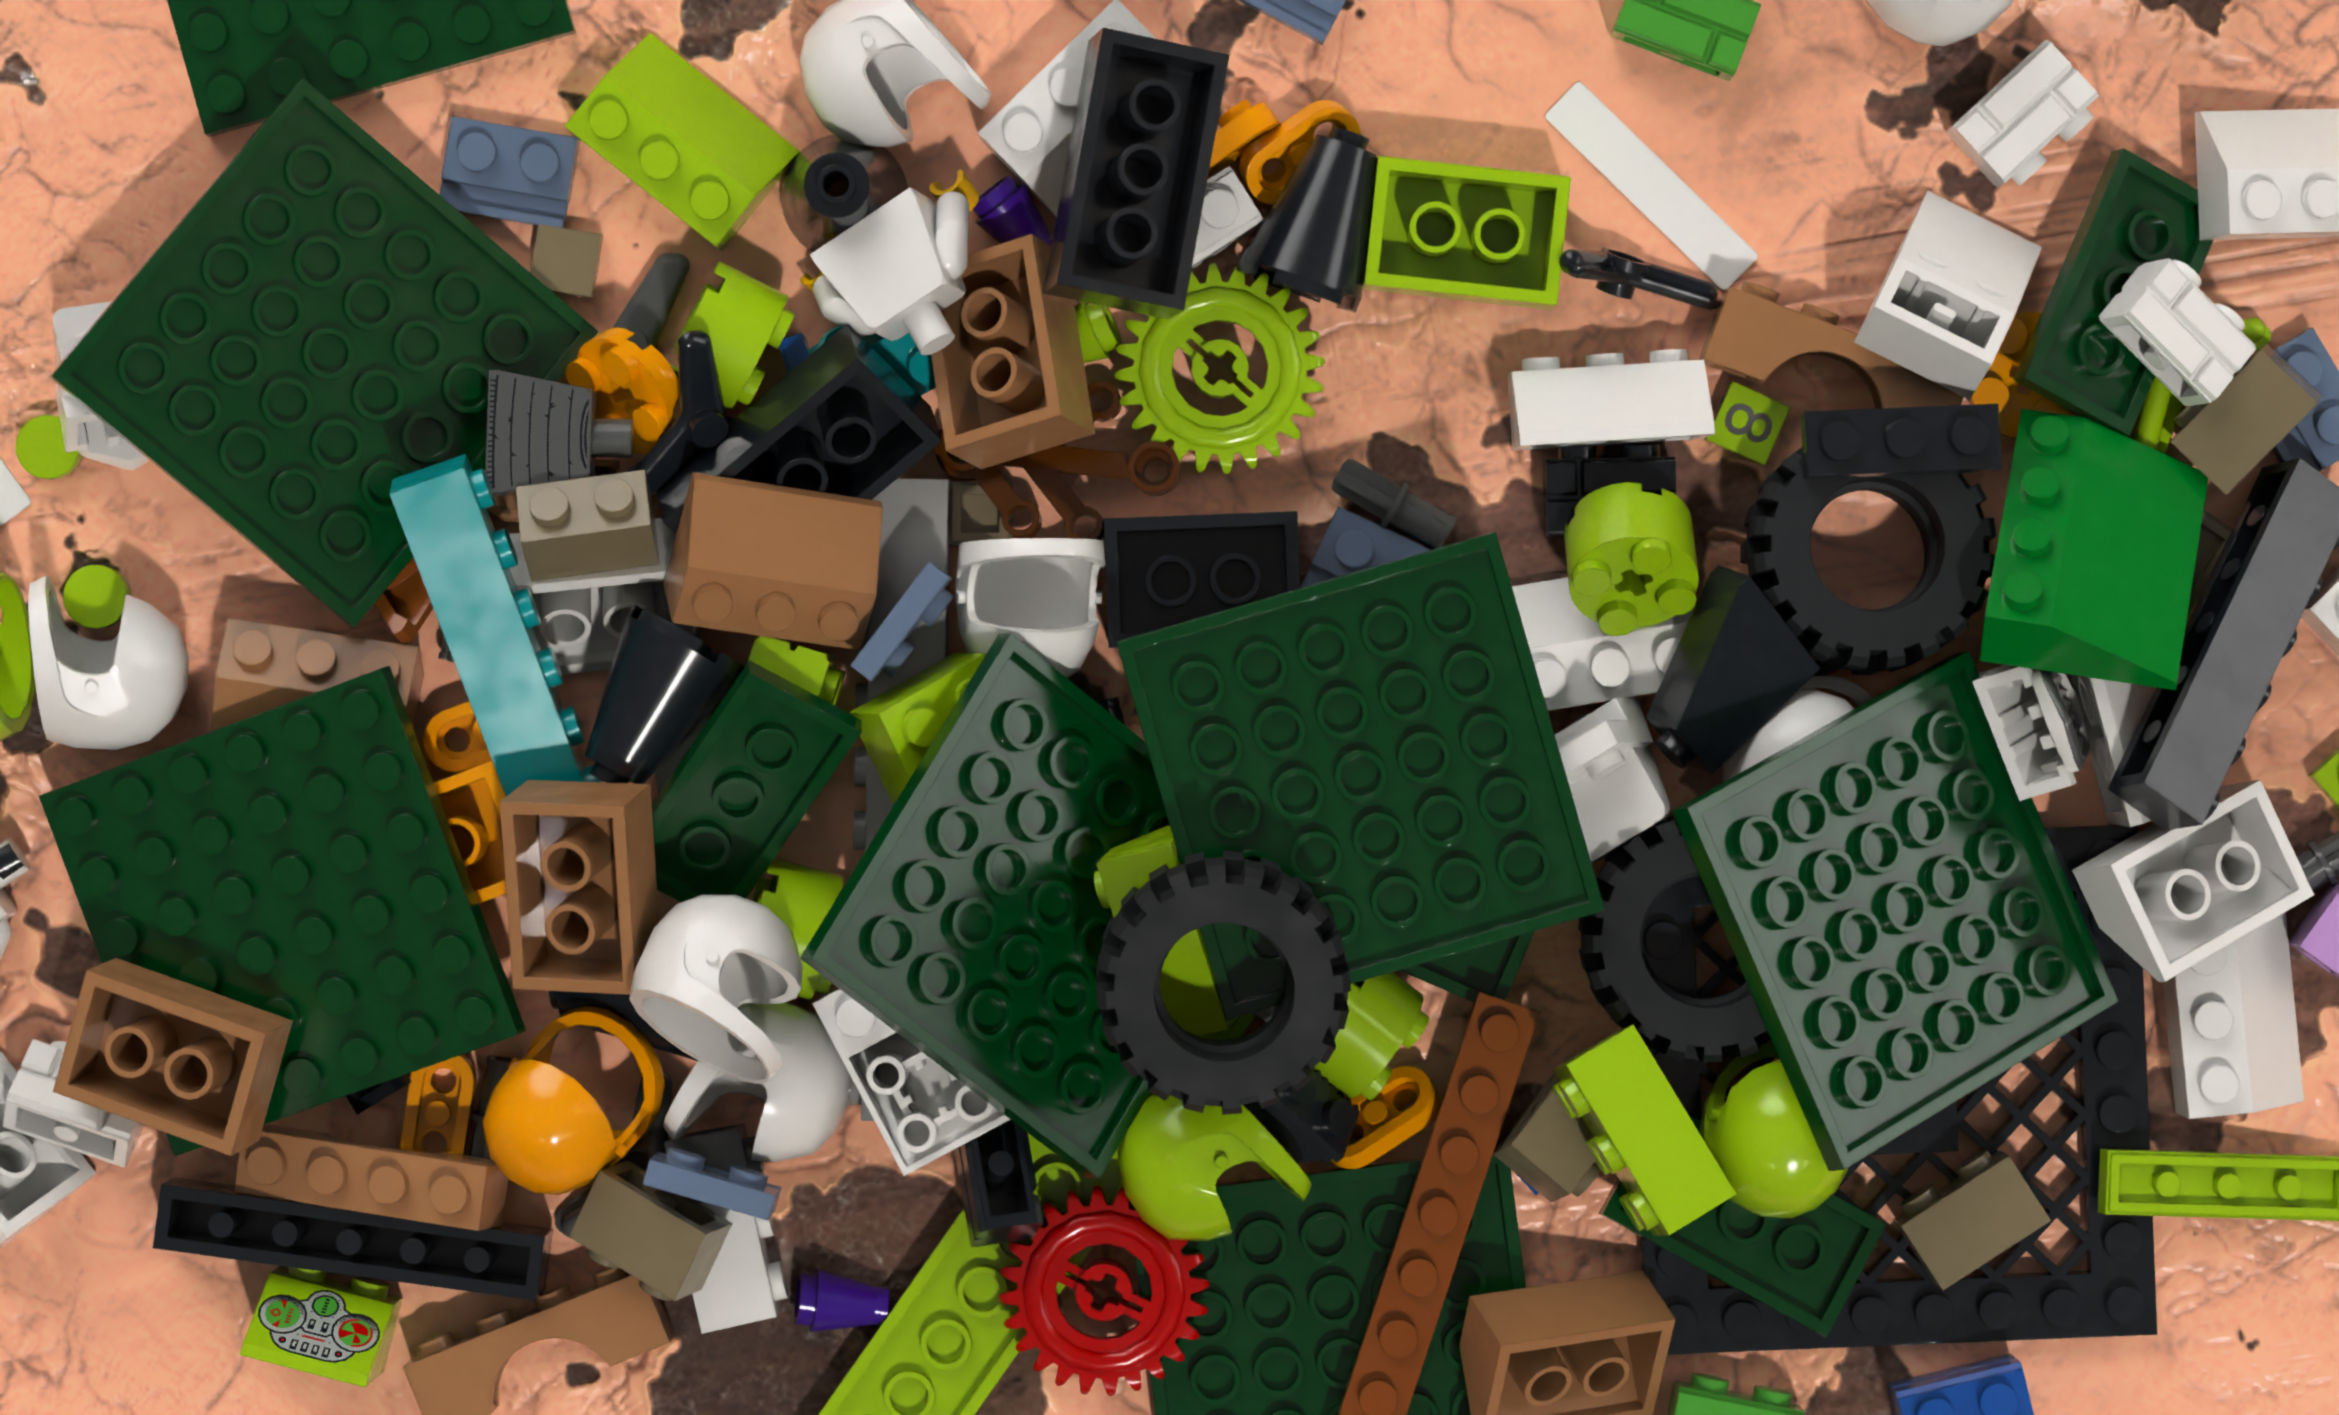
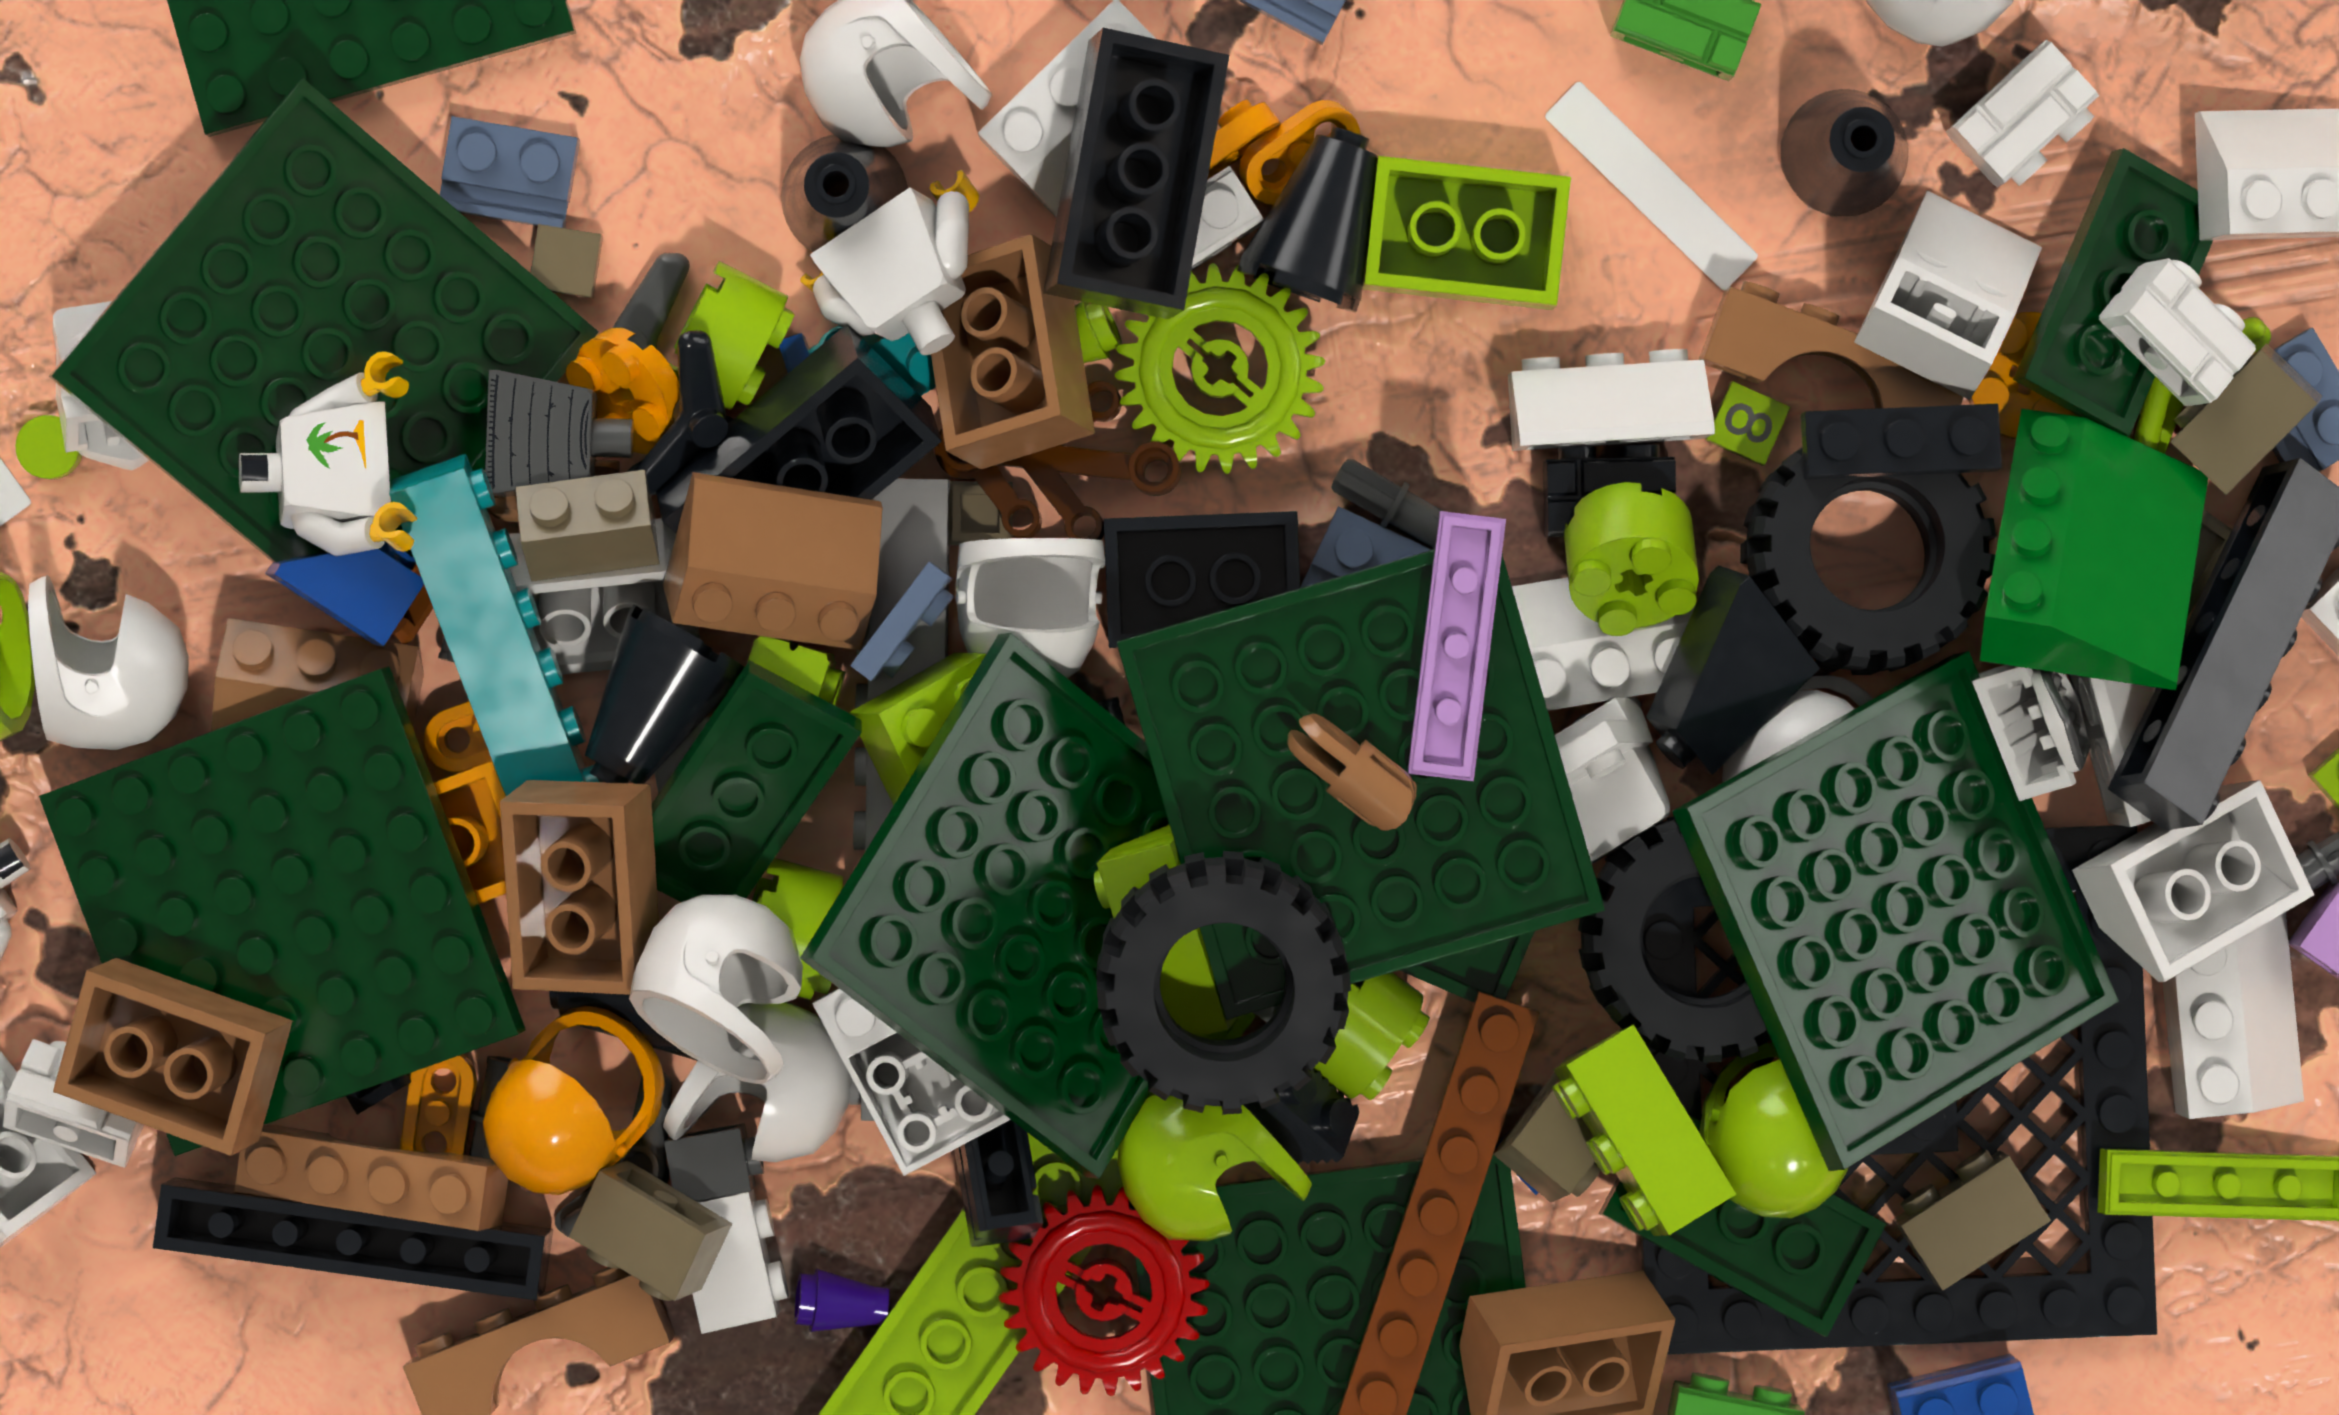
lime tile [63,565,131,629] -> none
slope [240,1266,403,1388] -> none
lime slope [564,33,800,252] -> none
sand blue plate [643,1147,782,1220] -> none
dark purple cone [973,174,1053,246] -> none
light orange plate [1331,1066,1440,1169] -> none
black piece [1559,248,1722,310] -> none
none -> white torso [239,351,417,556]
none -> blue slope [265,542,424,646]
none -> medium nougat arm [1287,714,1417,831]
none -> lavender tile [1407,511,1506,781]
none -> black cone [1781,89,1908,216]

